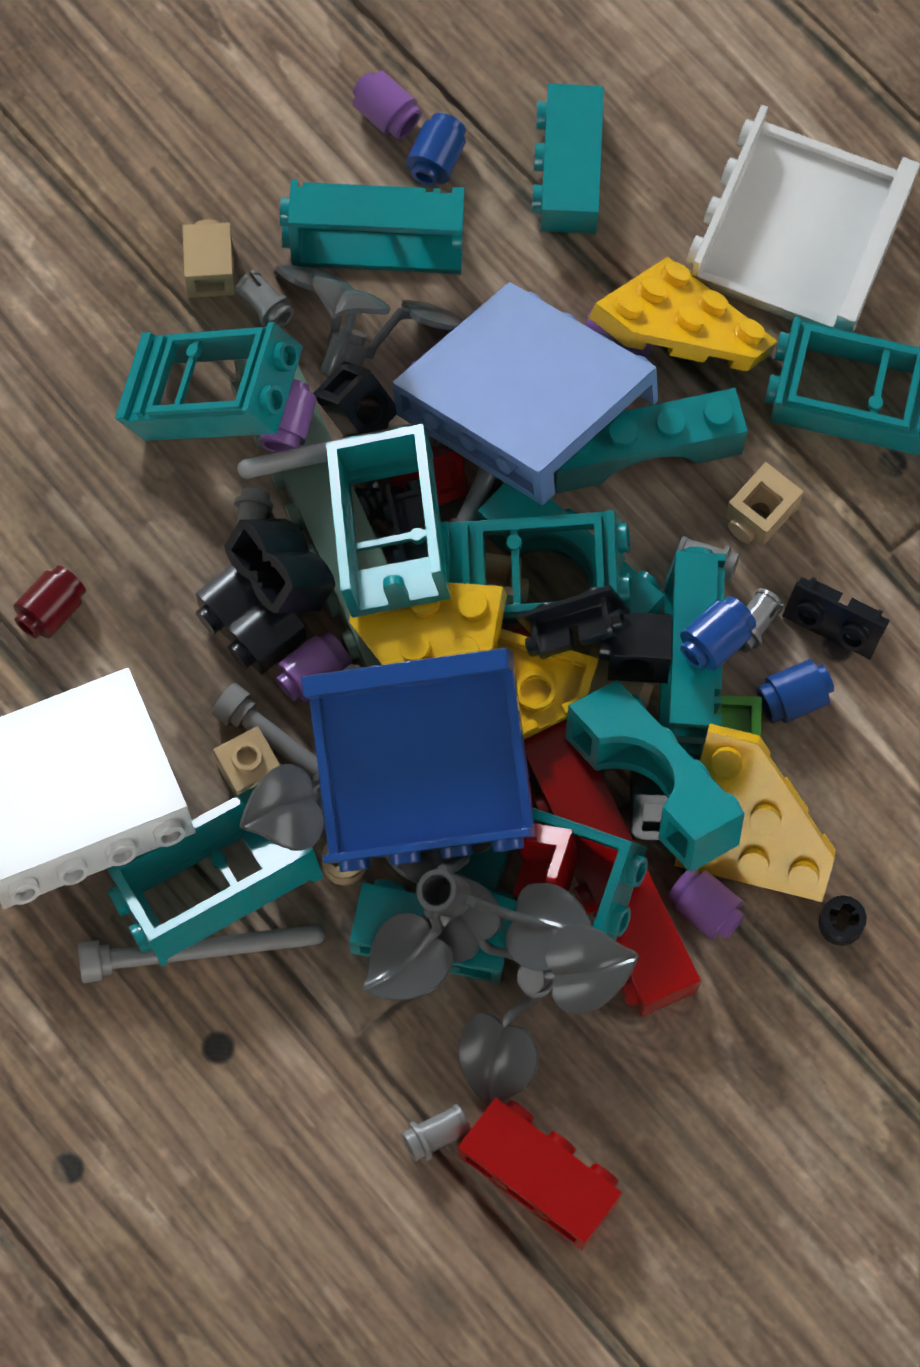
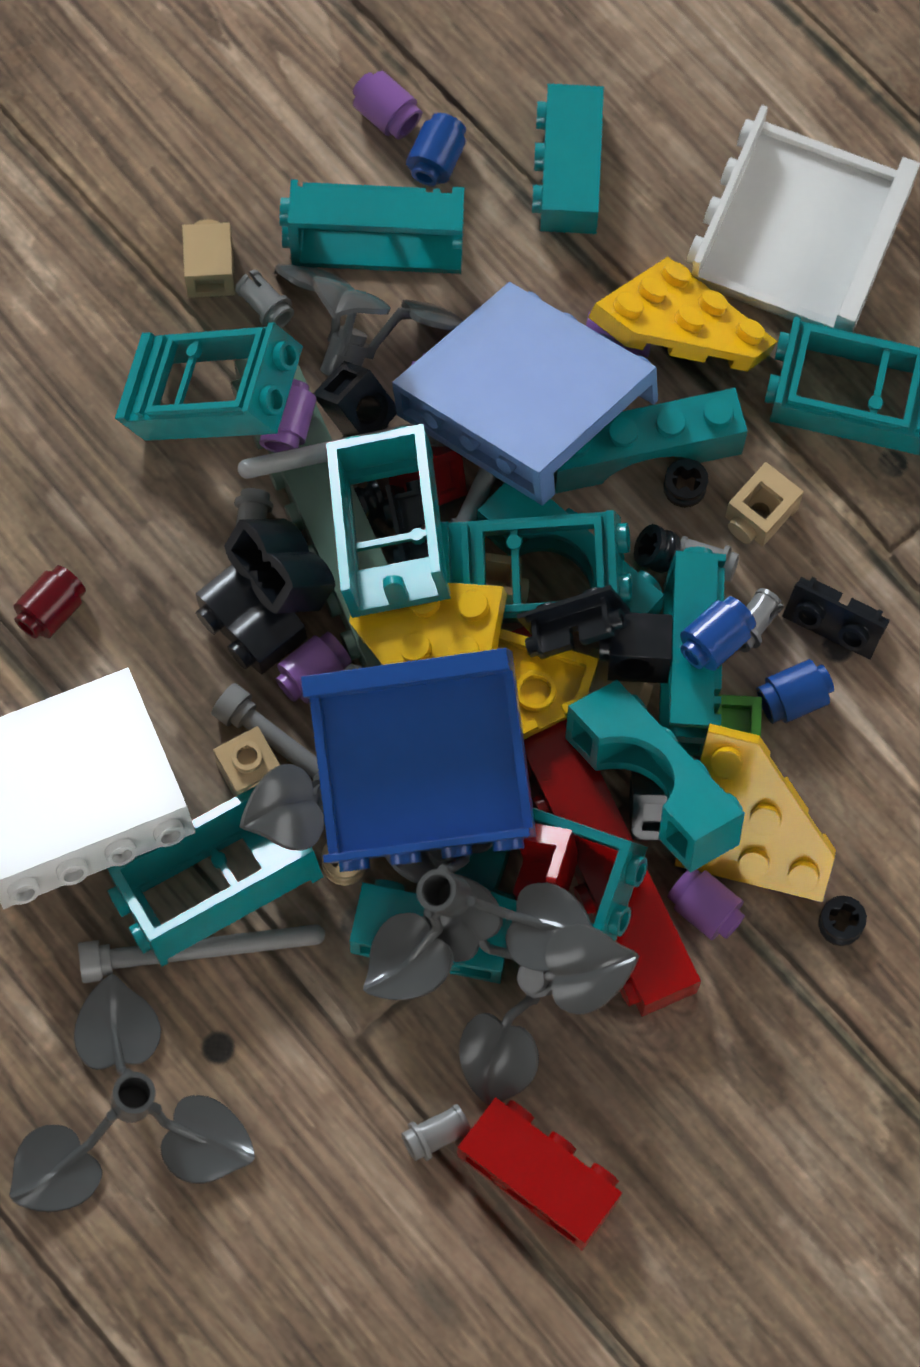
none -> dark grey plant [10,974,255,1212]
none -> black bush [633,524,681,573]
none -> black bush [663,458,708,508]

